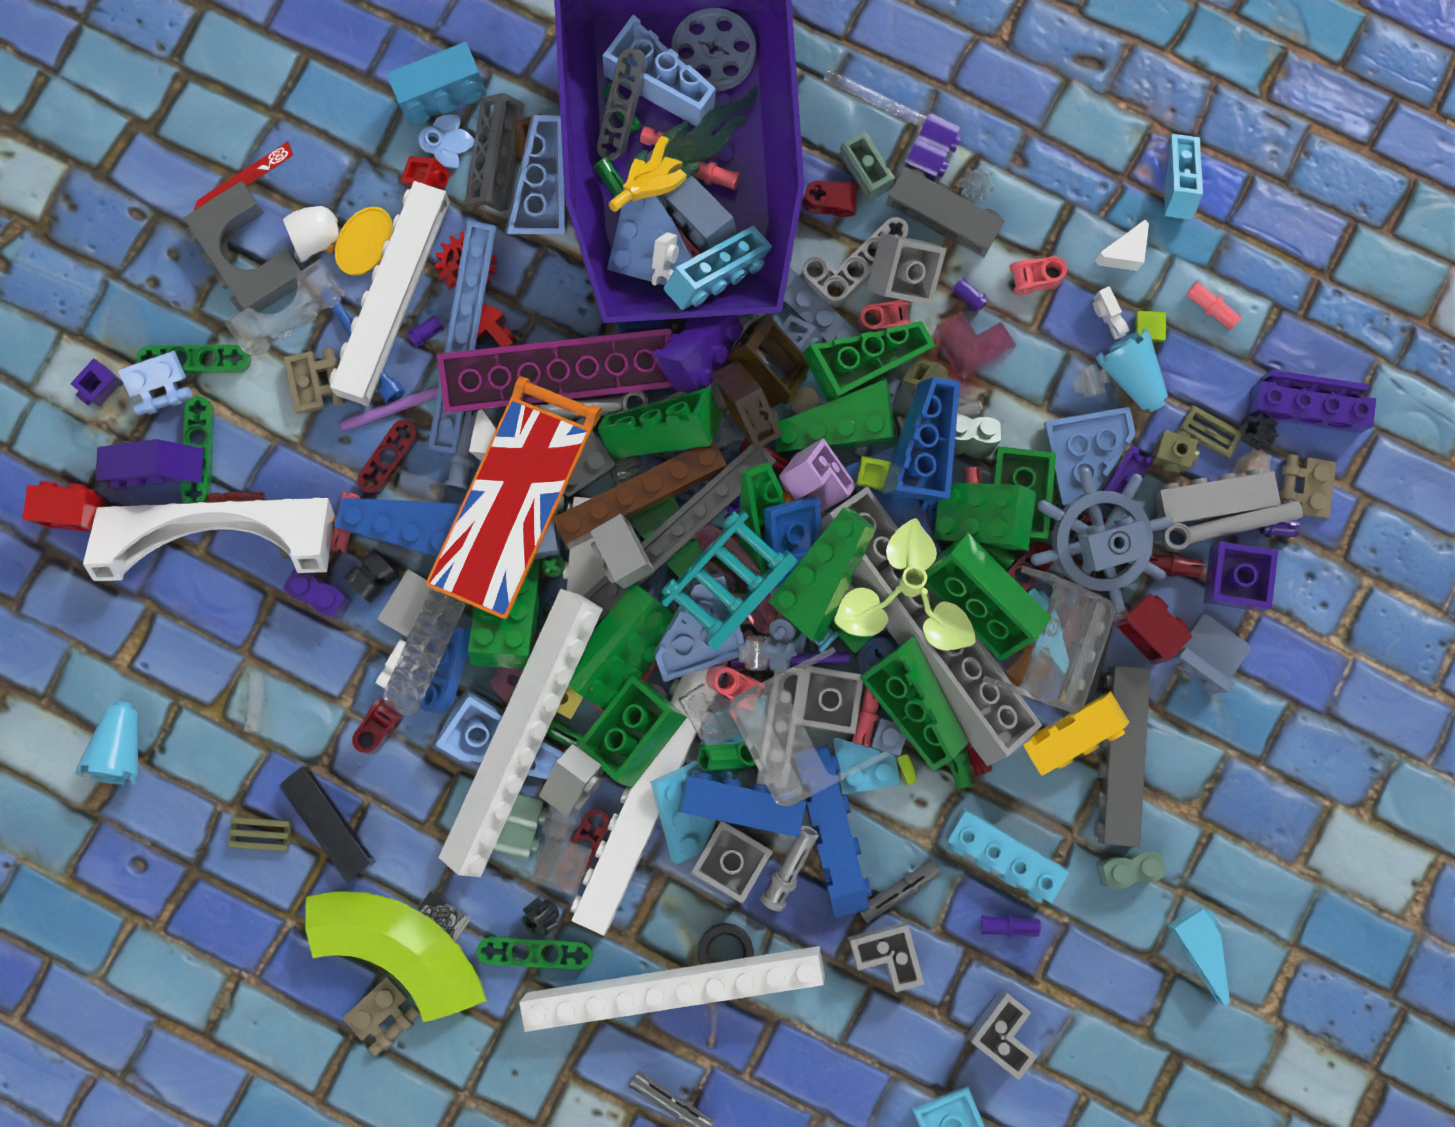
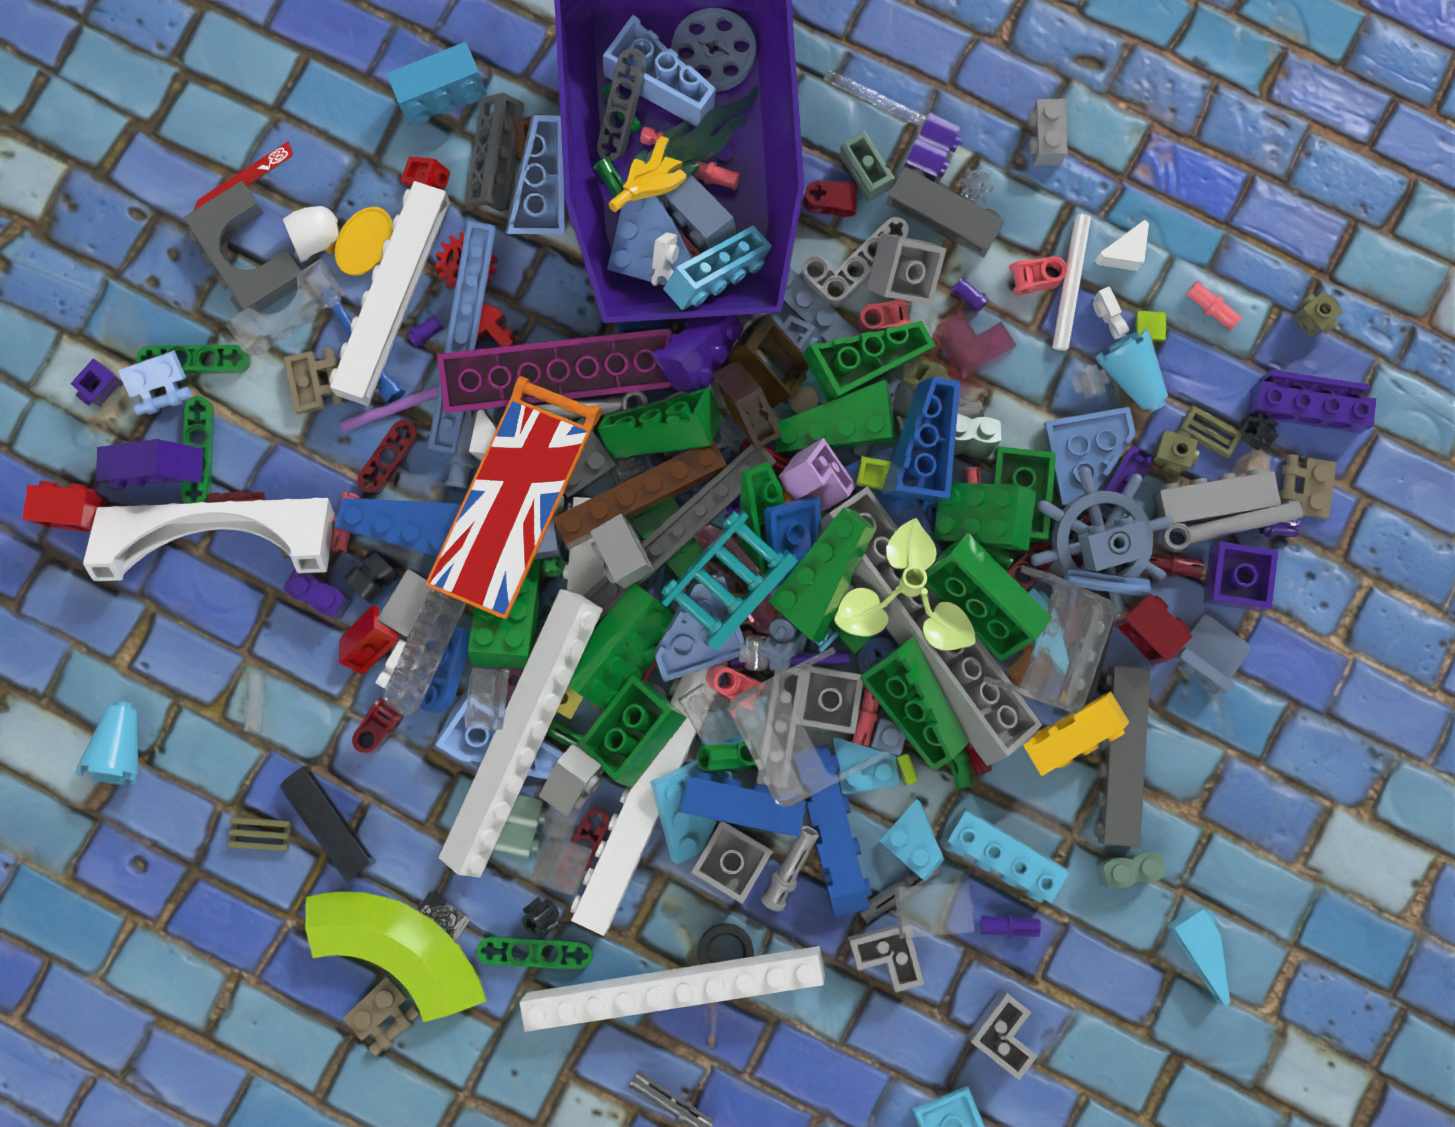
light blue plate [418,114,475,168] -> none
medium azure slope [1164,134,1203,220] -> none
none -> red panel [339,605,399,674]
none -> clear panel [464,667,509,731]
none -> medium azure wing [879,799,945,882]
none -> clear piece [895,882,974,939]
none -> light grey brick [1028,99,1067,166]
none -> white axle [1052,214,1091,351]
none -> medium blue axle [1064,568,1151,597]
none -> olive brick [1292,290,1343,339]

